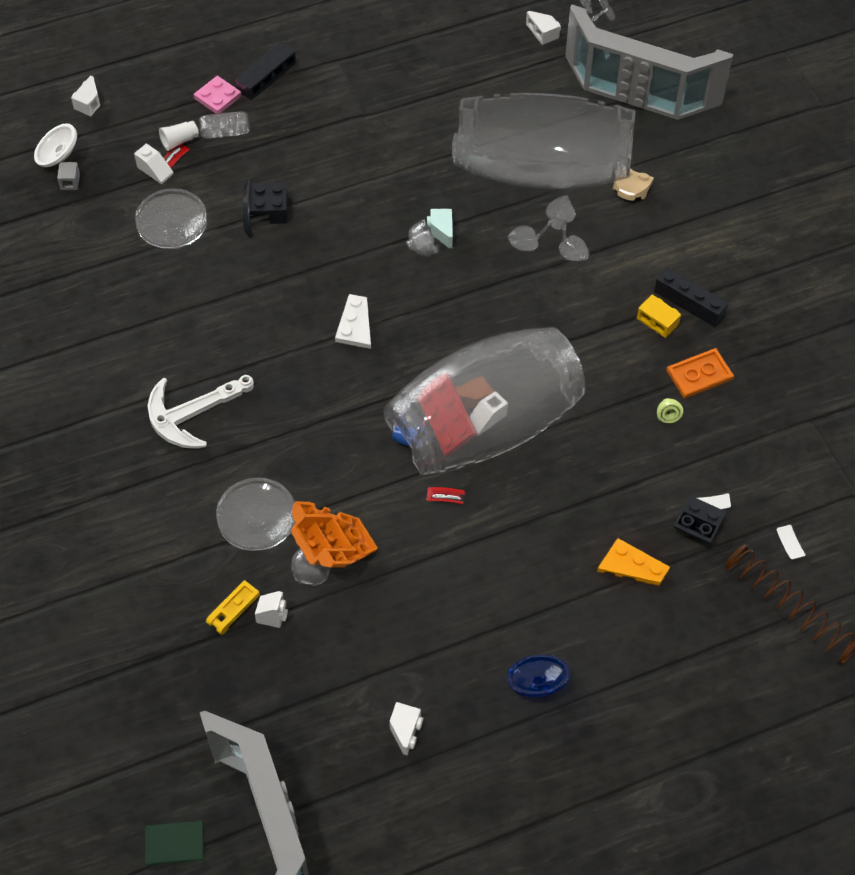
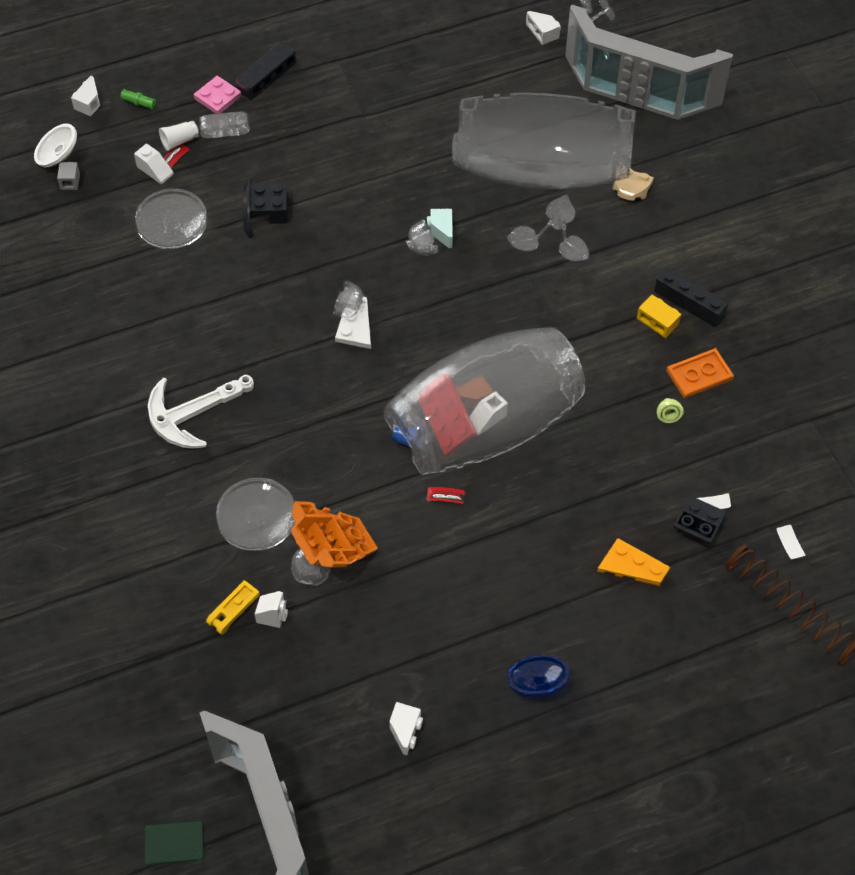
none -> bright green pin [120,89,156,109]
none -> clear cylinder [333,280,365,318]

